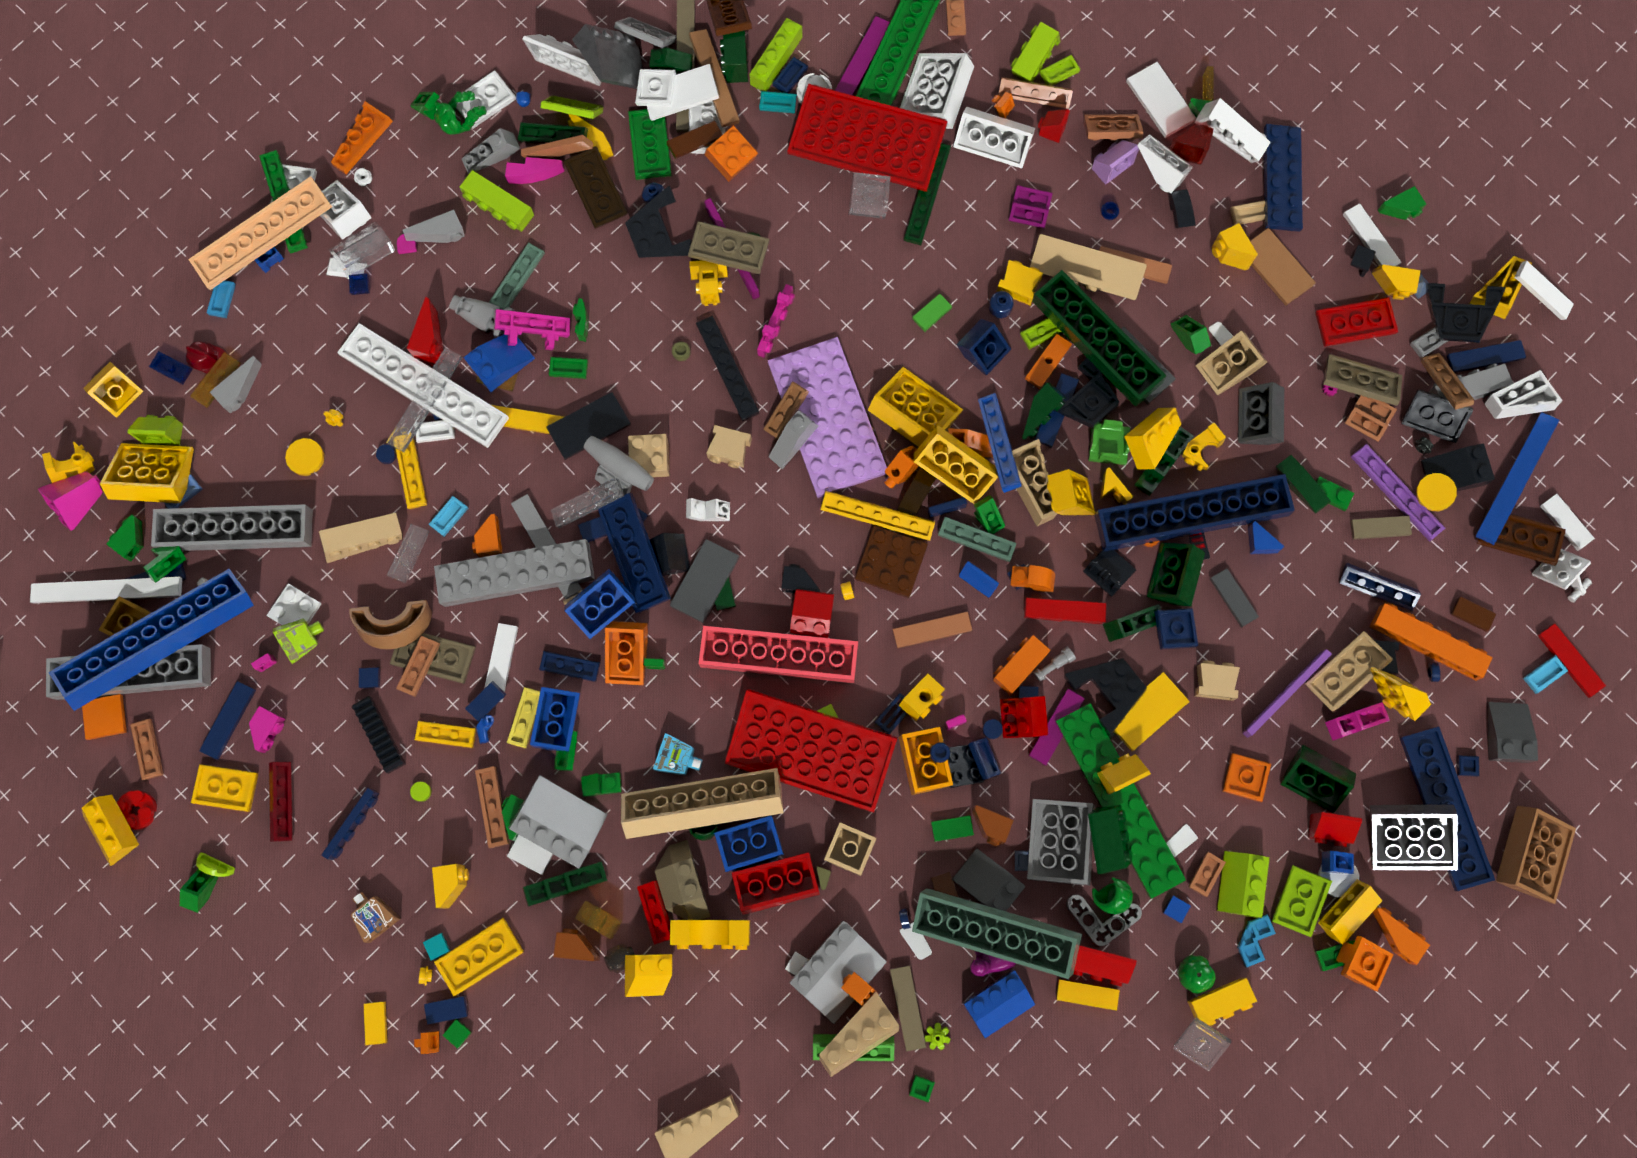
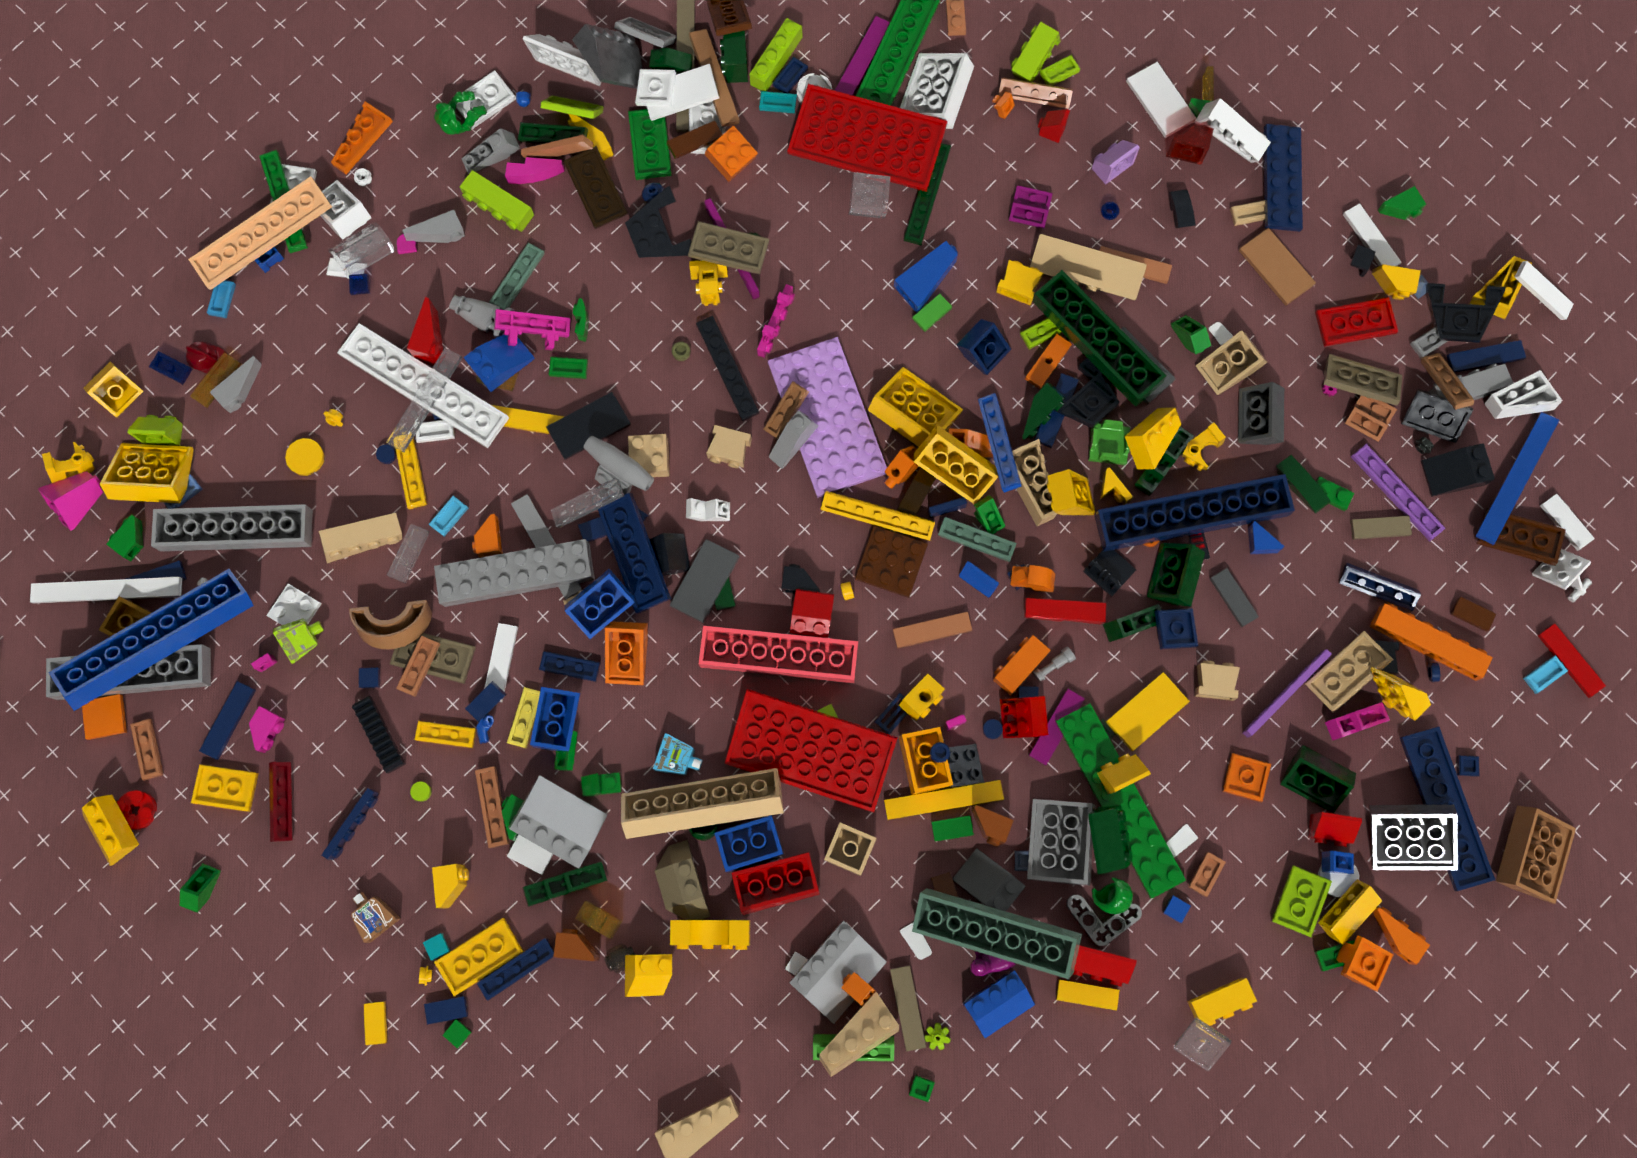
green slope [143,546,186,583] -> none
lime tile [196,852,235,877] -> none
green slope [410,92,440,120] -> none
orange tile [414,1031,439,1054] -> none
red plate [637,880,670,945] -> none
green tile [644,658,666,670] -> none
olive slope [816,866,831,890] -> none
dark blue tile [899,908,911,930] -> none
white slope [953,107,1035,168] -> none
dark blue tile [968,737,1001,780] -> none
dark blue head [989,291,1014,318] -> none
black wing [1064,658,1147,736] -> none
nougat plate [1083,114,1143,140] -> none
white slope [1137,134,1193,193] -> none
green piece [1177,955,1216,994] -> none
yellow slope [1211,223,1258,270] -> none
lime slope [1216,851,1270,918] -> none
dark azure tile [1237,914,1276,967] -> none
yellow tile [1416,473,1457,511] -> none
dark grey slope [1487,702,1538,763] -> none
none -> dark blue plate [477,938,554,1001]
none -> yellow tile [884,780,1004,820]
none -> blue slope [894,241,958,313]

